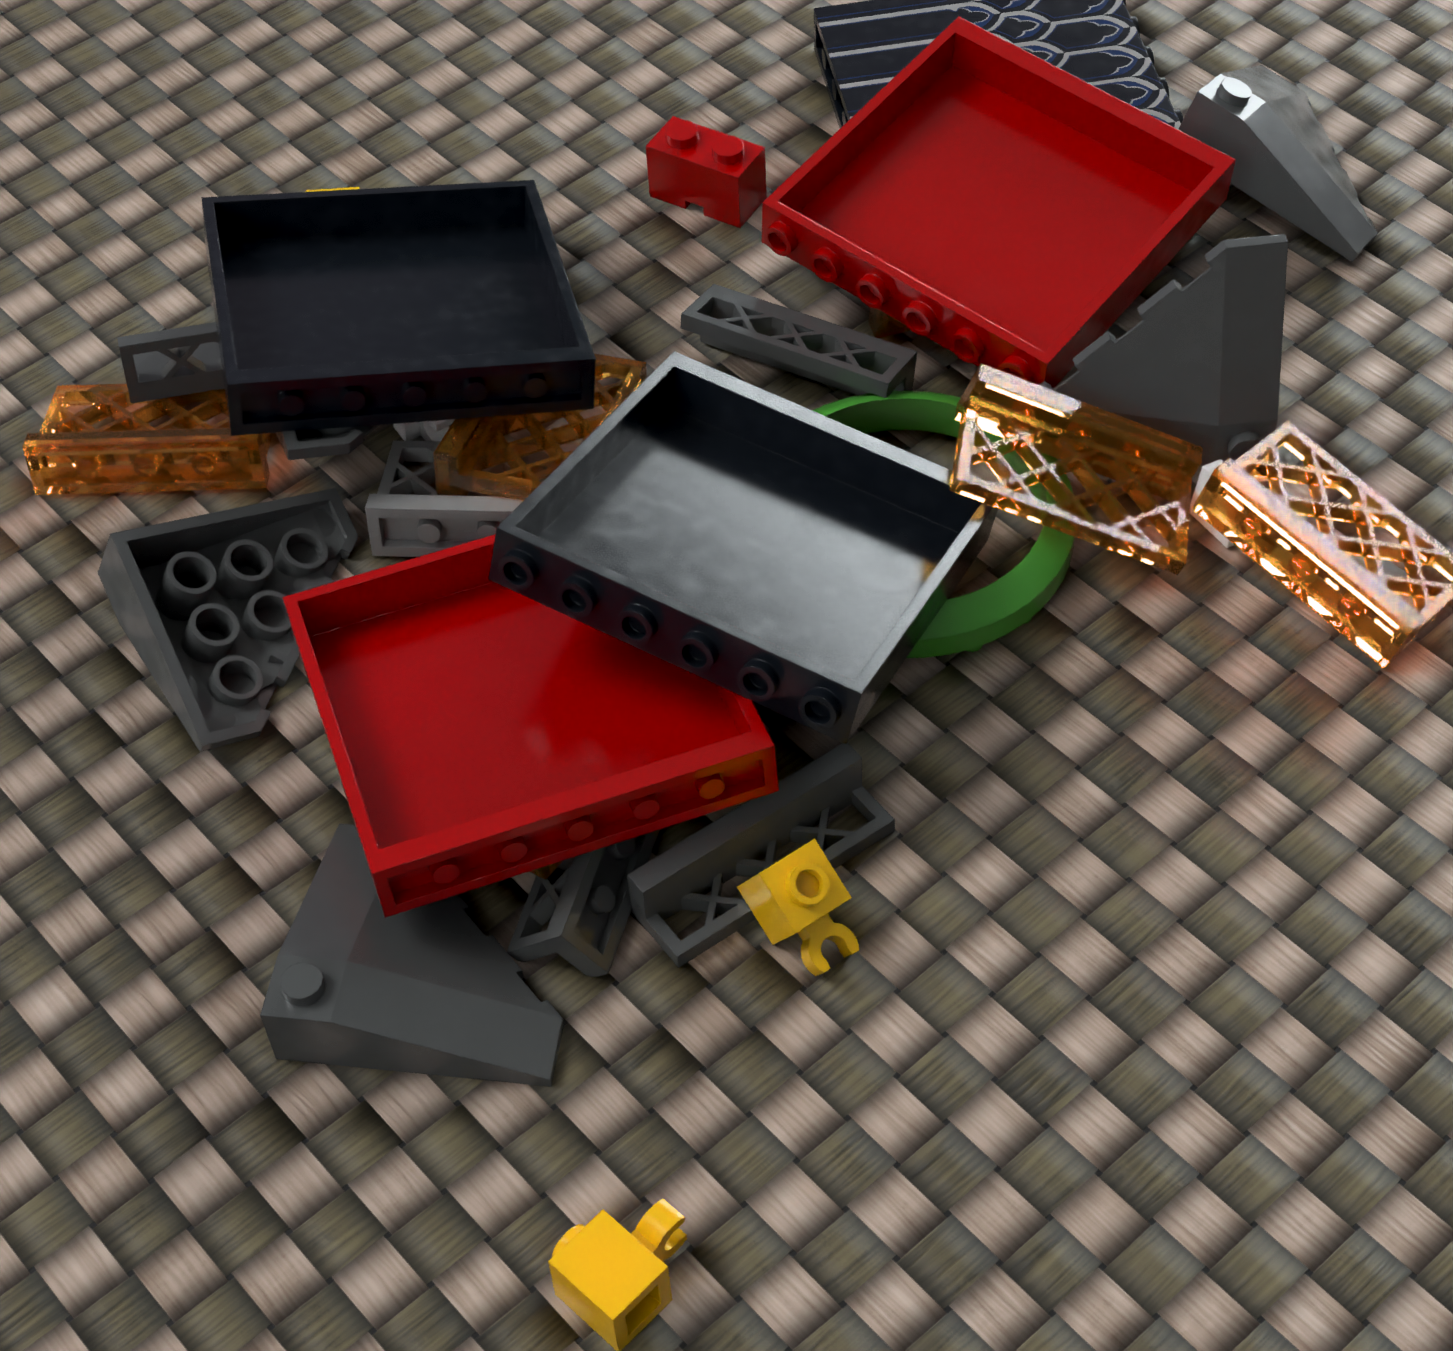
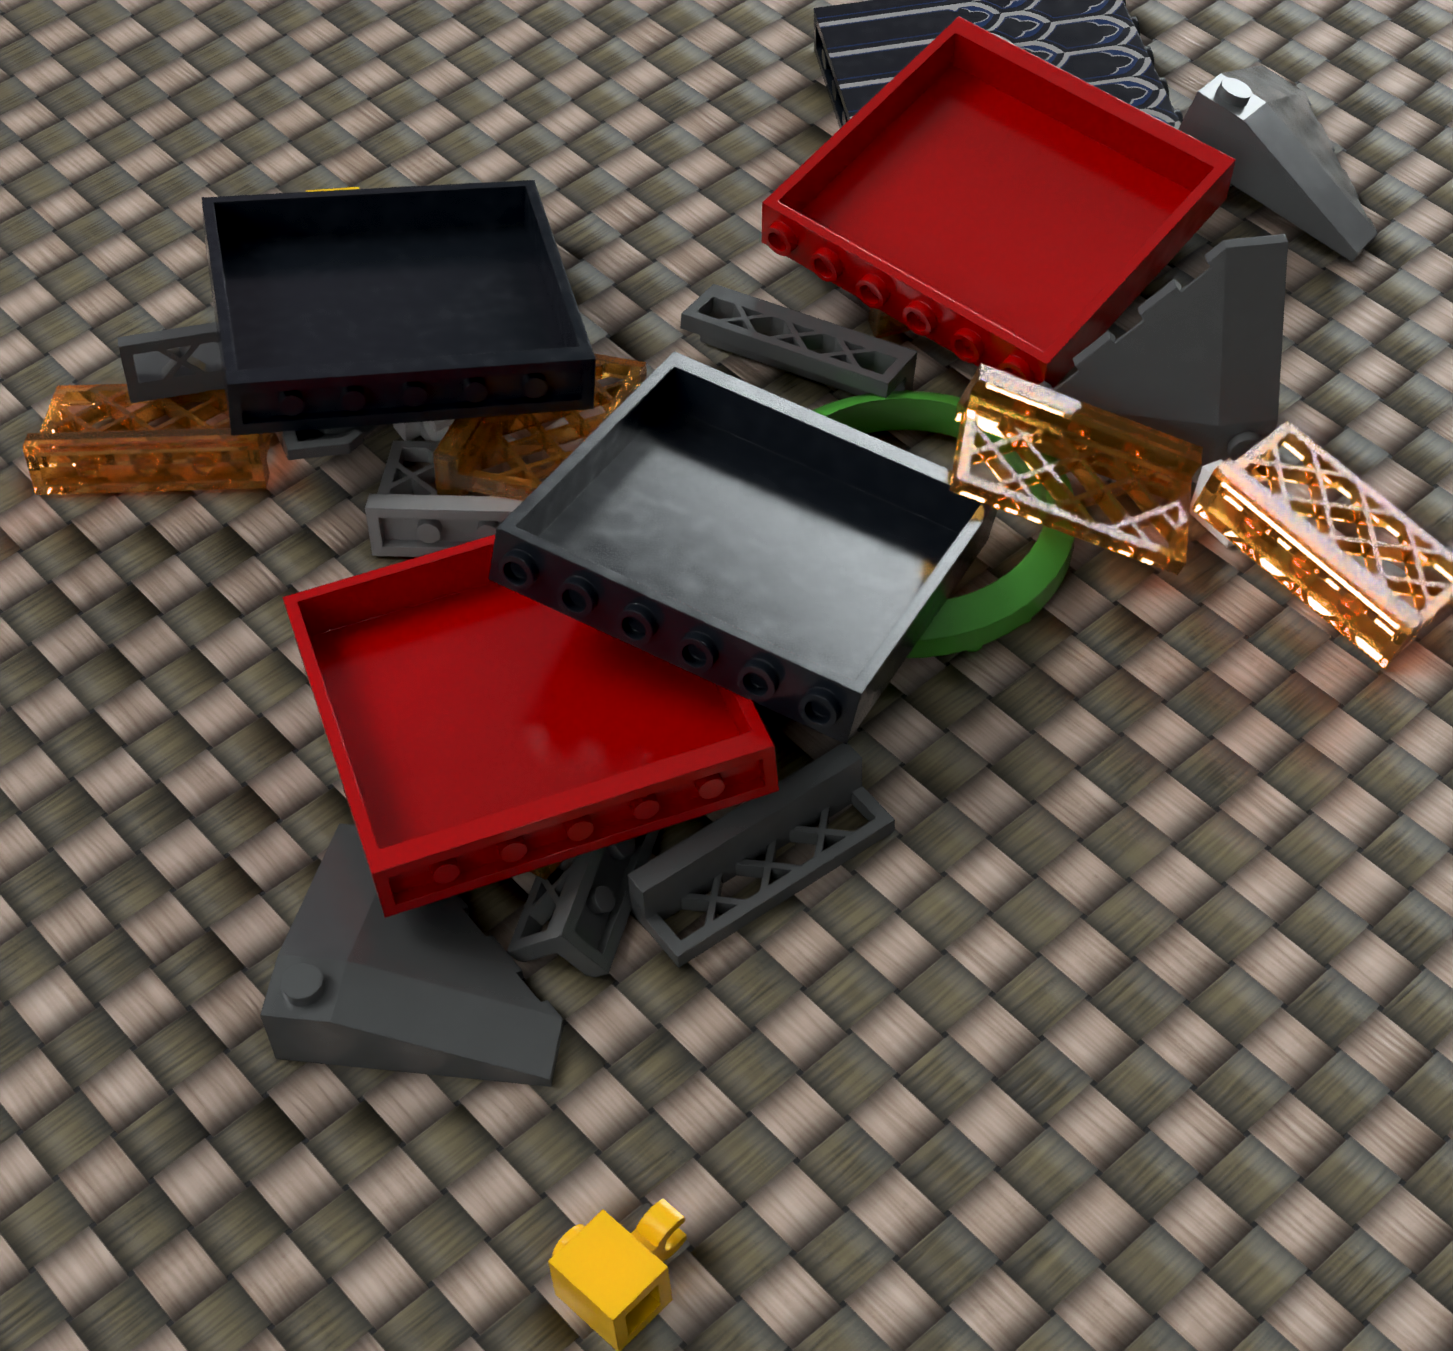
dark grey slope [98,488,359,752] -> none
red brick [646,116,767,228] -> none
yellow brick [737,838,859,976] -> none

